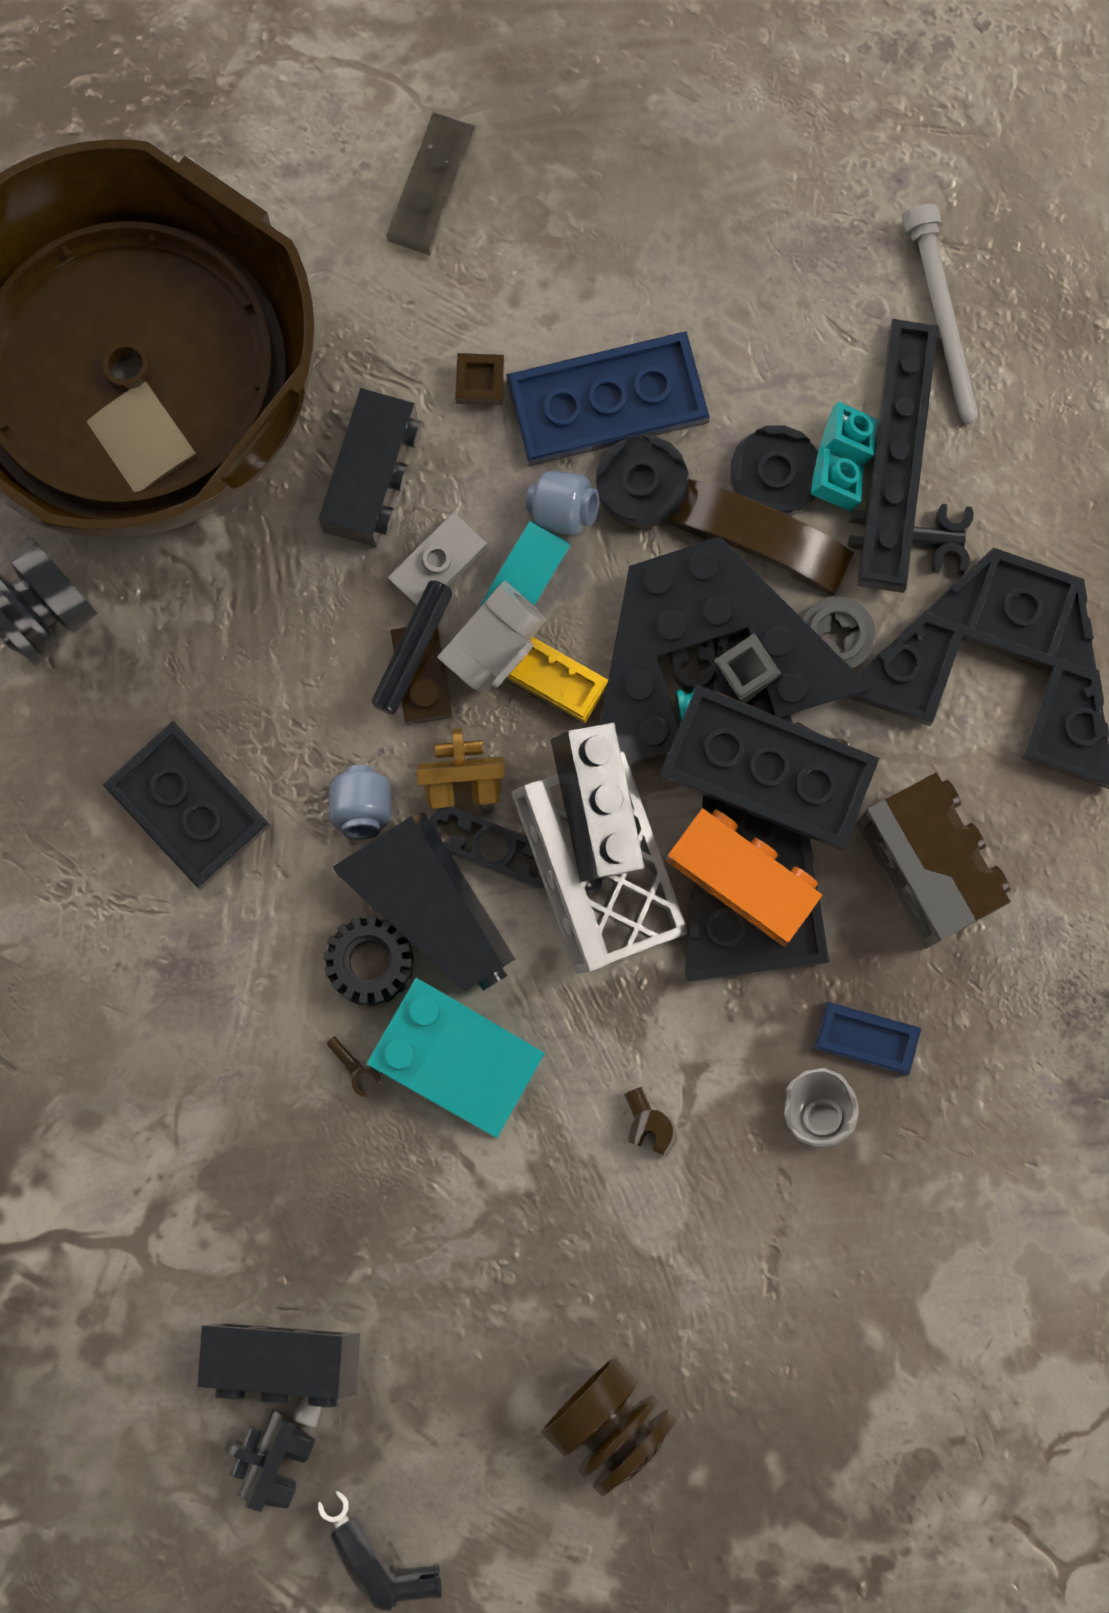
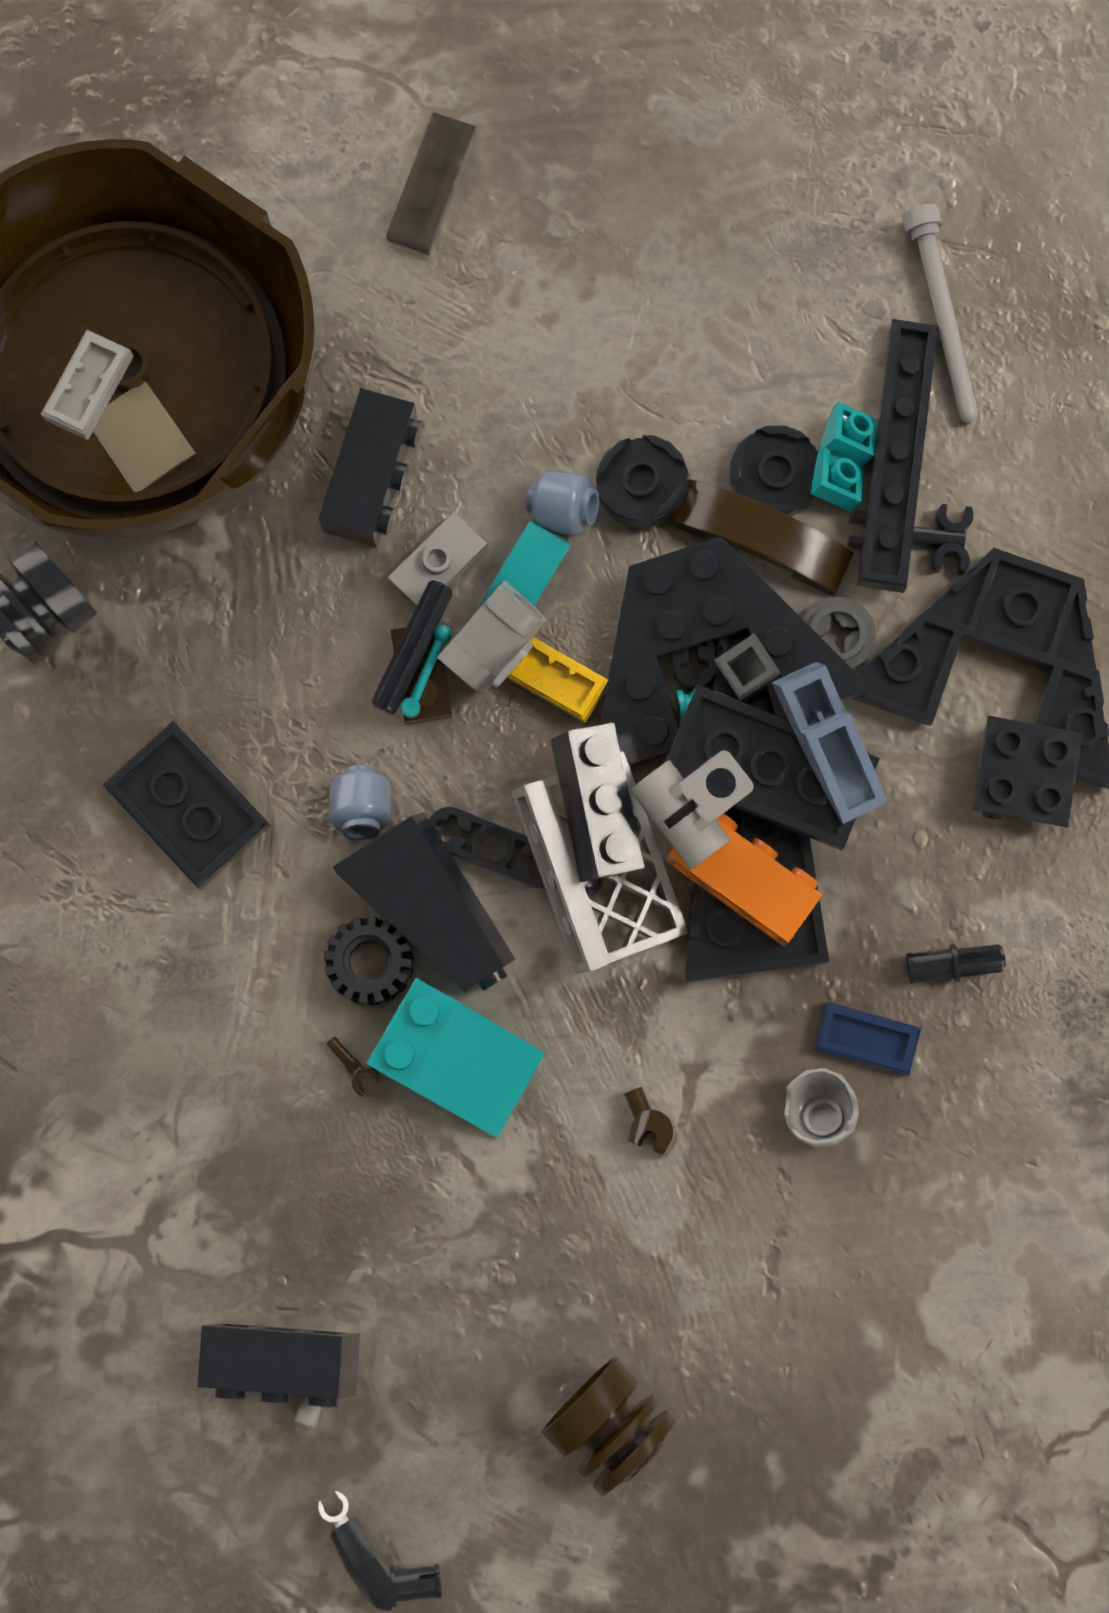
black hips [224,1409,315,1512] -> none
pearl gold hips [416,728,505,809] -> none
dark brown plate [455,353,505,406] -> none
dark blue tile [506,331,710,466] -> none
piece [856,772,1011,949] -> none
none -> light grey plate [41,330,133,440]
none -> teal hinge [401,625,452,718]
none -> light grey piece [630,751,754,870]
none -> sand blue slope [772,662,888,824]
none -> black axle [906,944,1006,984]
none -> black hinge [973,716,1083,828]

